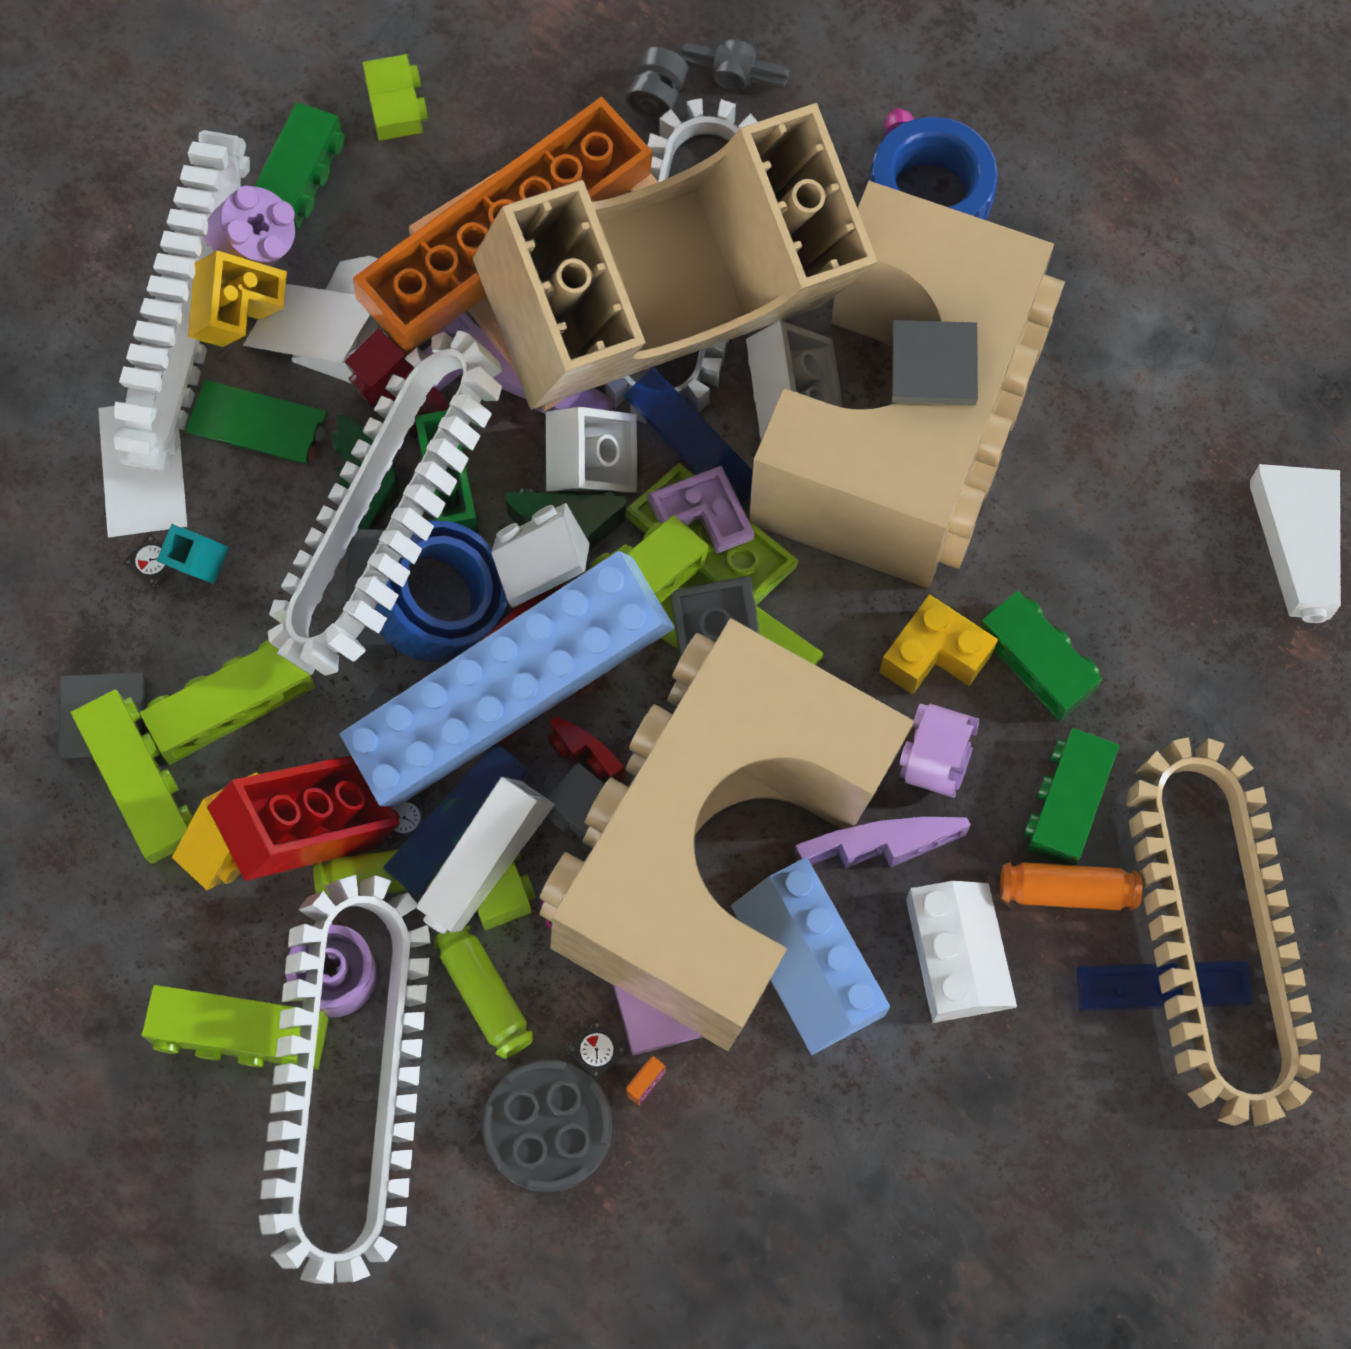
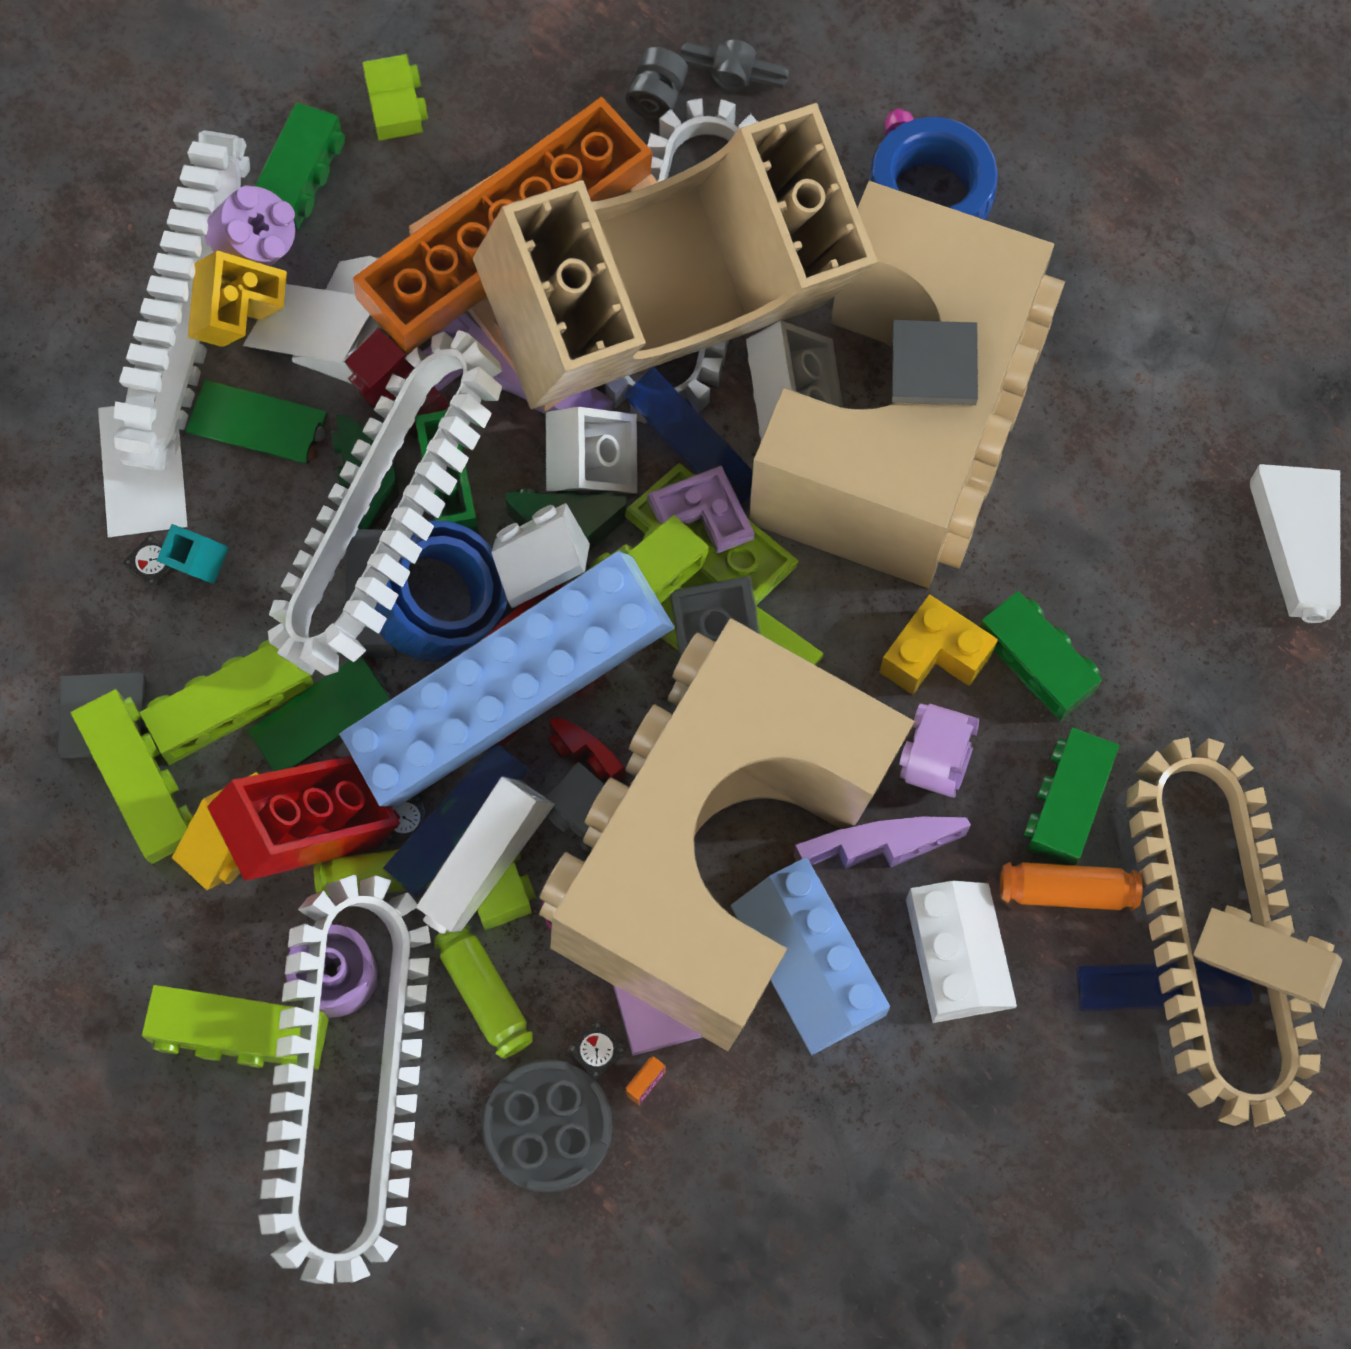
none -> green piece [248,655,390,771]
none -> tan brick [1193,905,1343,1009]

